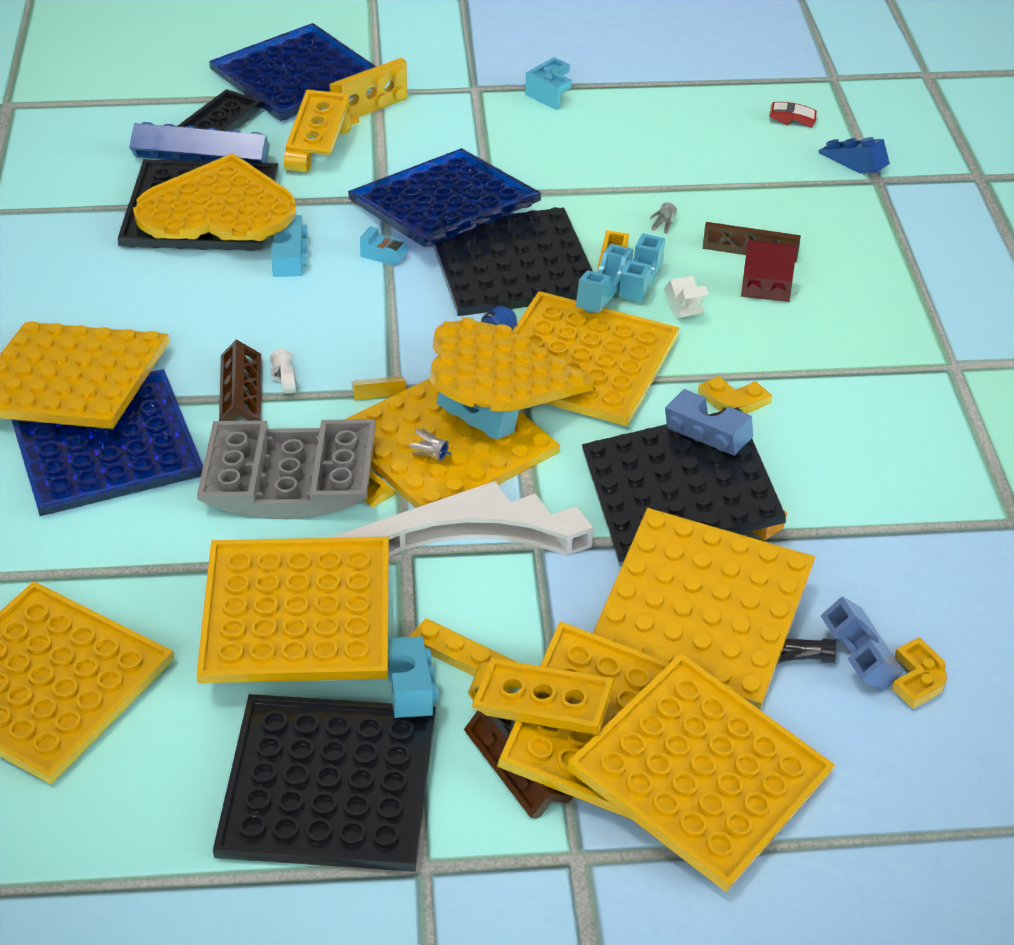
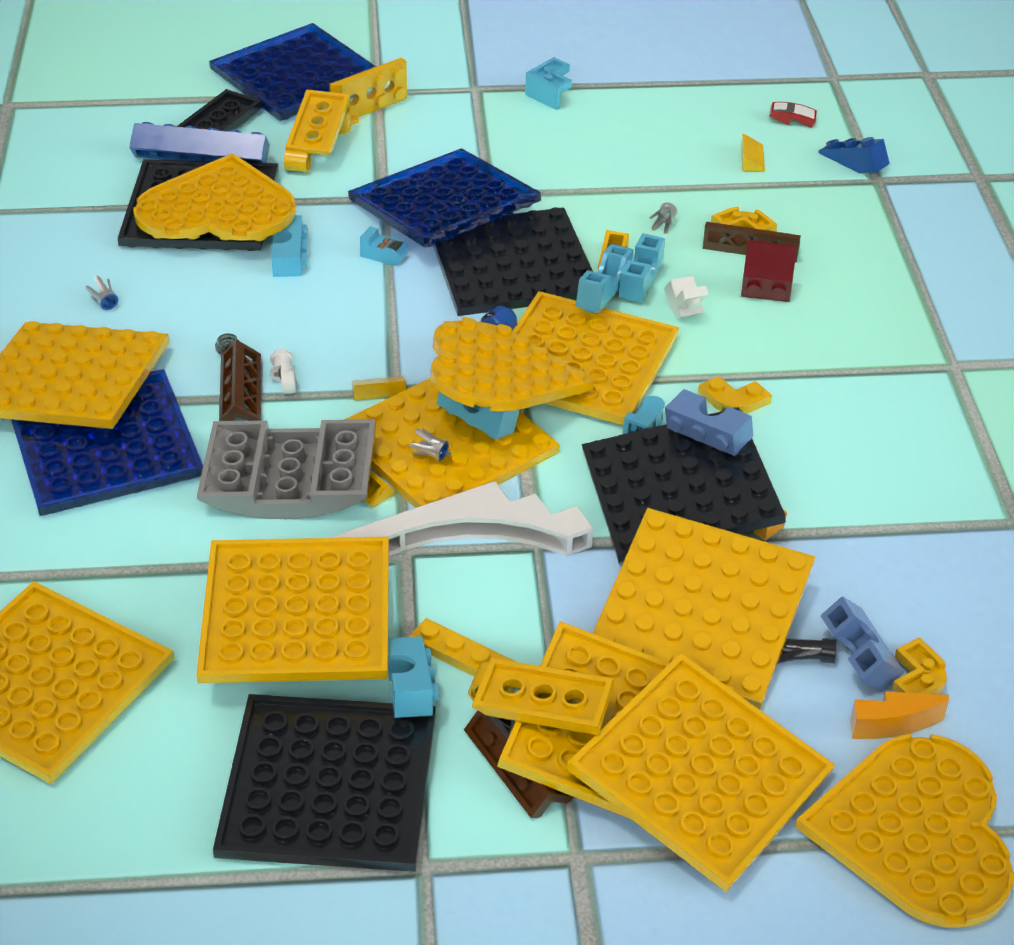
none -> flat silver piece [85,275,119,310]
none -> clear smoke plate [215,333,238,354]
none -> medium azure leg [623,396,665,434]
none -> yellow plate [711,206,777,232]
none -> yellow slope [741,133,765,172]
none -> yellow plate [795,734,1014,928]
none -> light orange slope [850,691,949,739]

